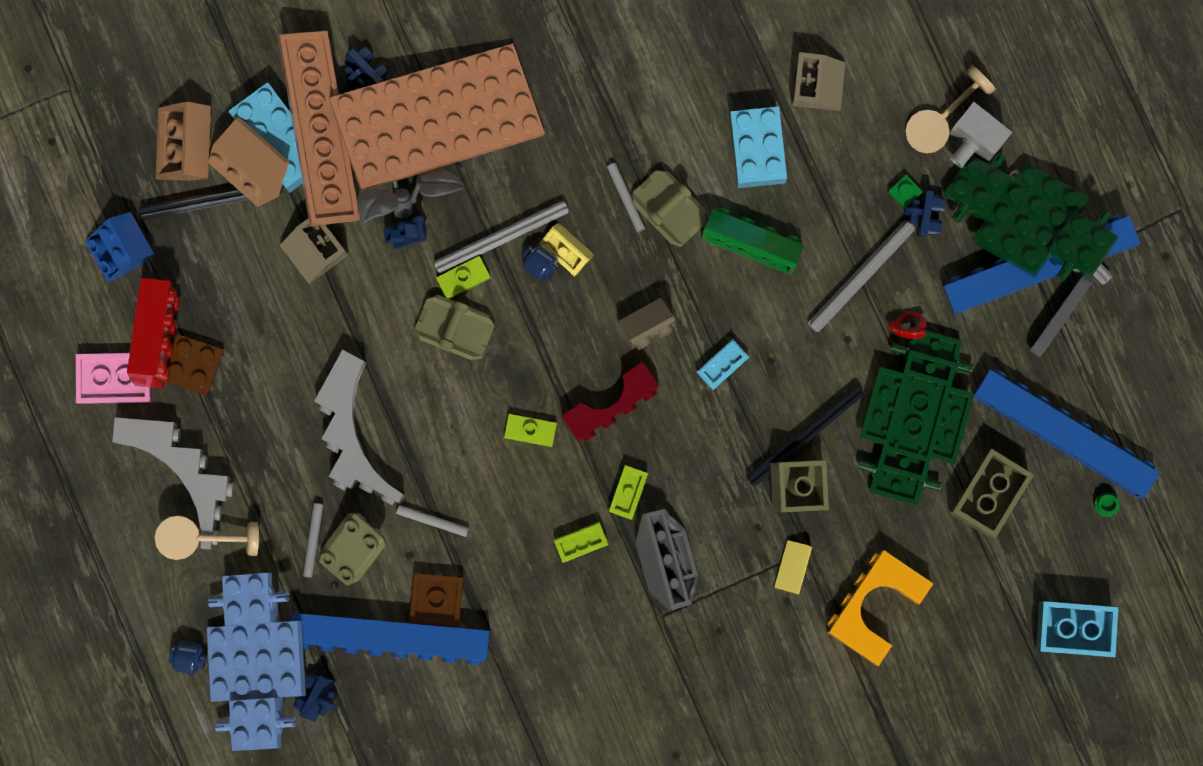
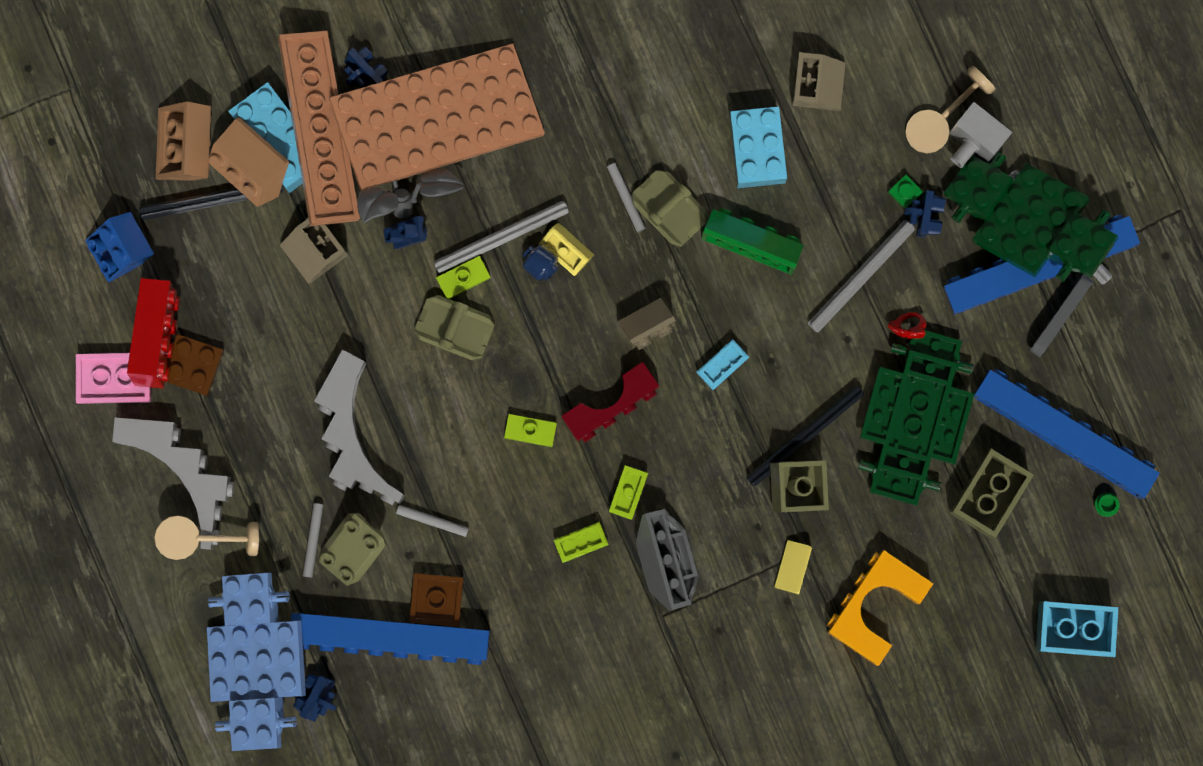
dark blue head [168,640,207,675] -> none

